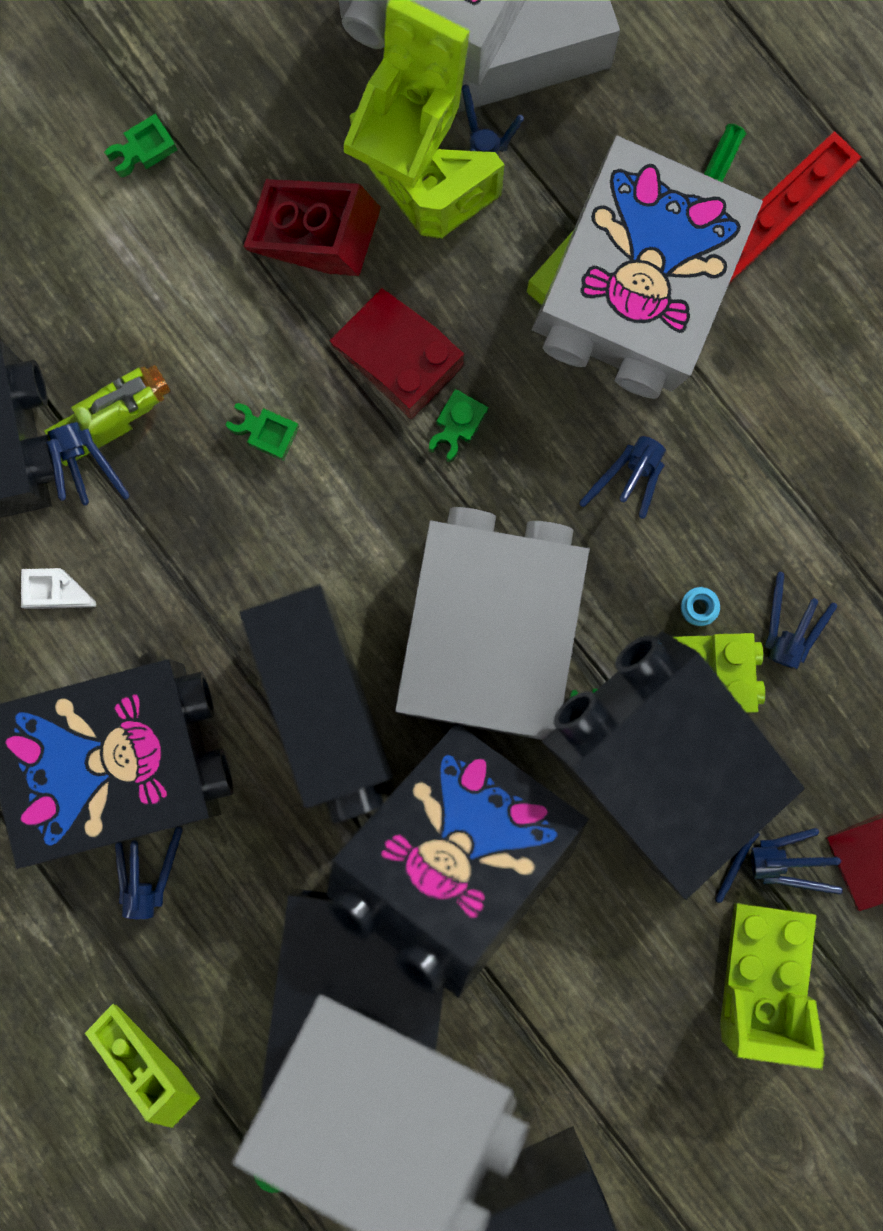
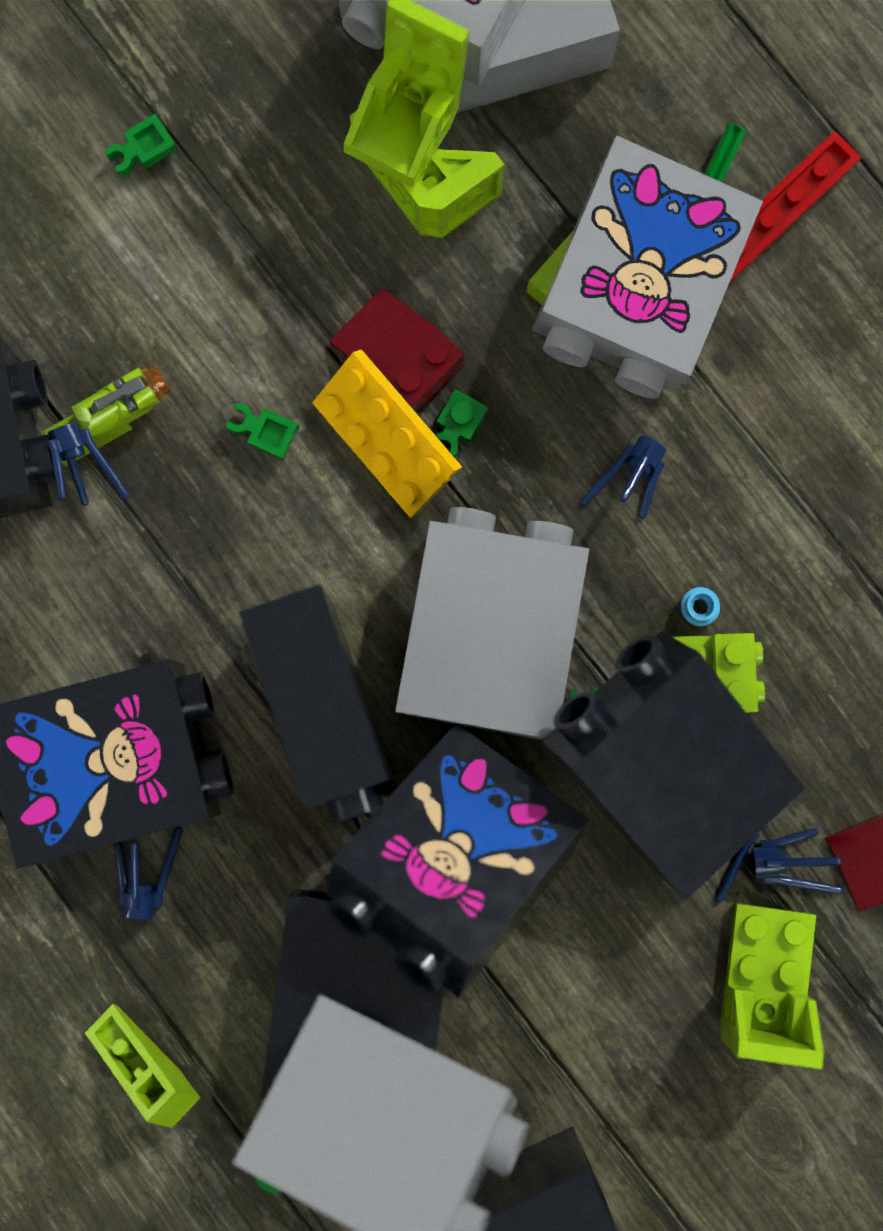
white tile [21,568,96,609] -> none
dark red slope [244,179,381,276] -> none
dark blue plant [462,84,524,157] -> none
dark blue plant [764,571,837,670] -> none
none -> yellow plate [312,349,462,518]

